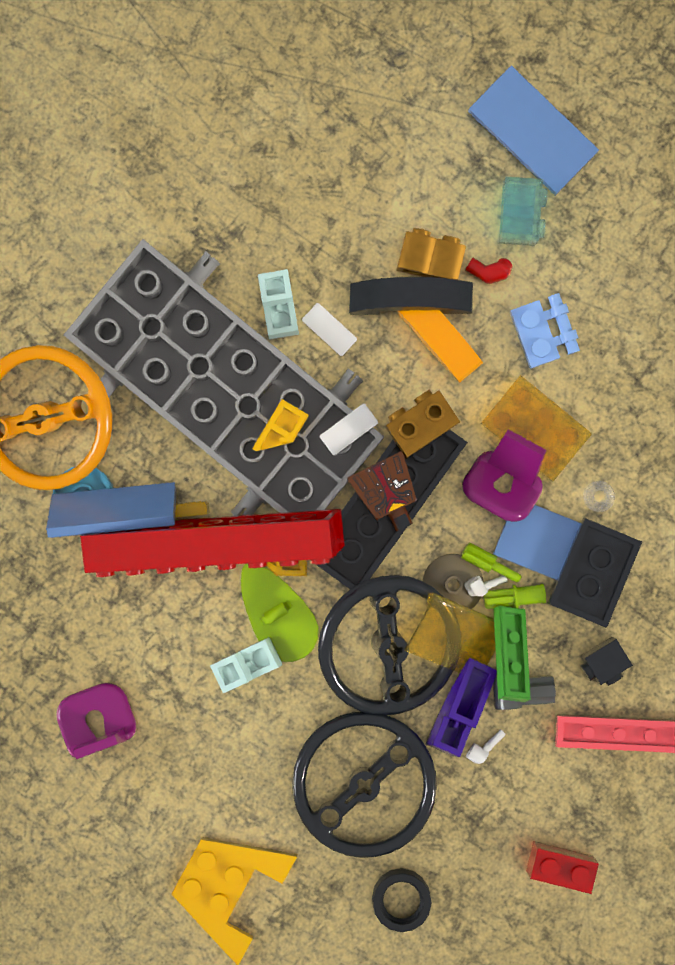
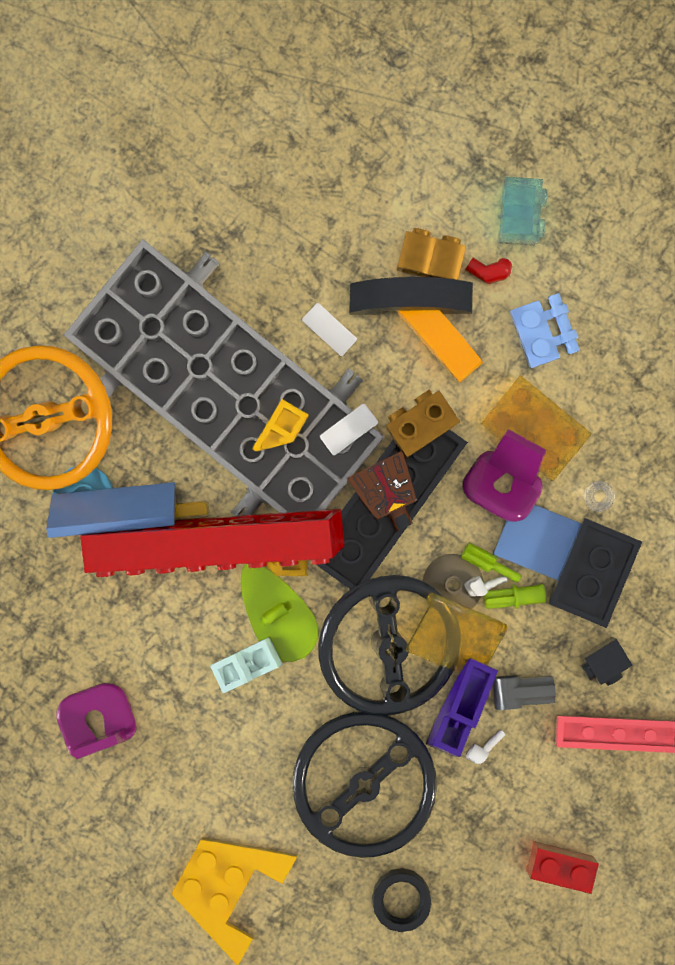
light aqua slope [258,269,299,340] -> none
medium blue tile [468,65,599,196] -> none
bright green tile [493,606,531,702] -> none

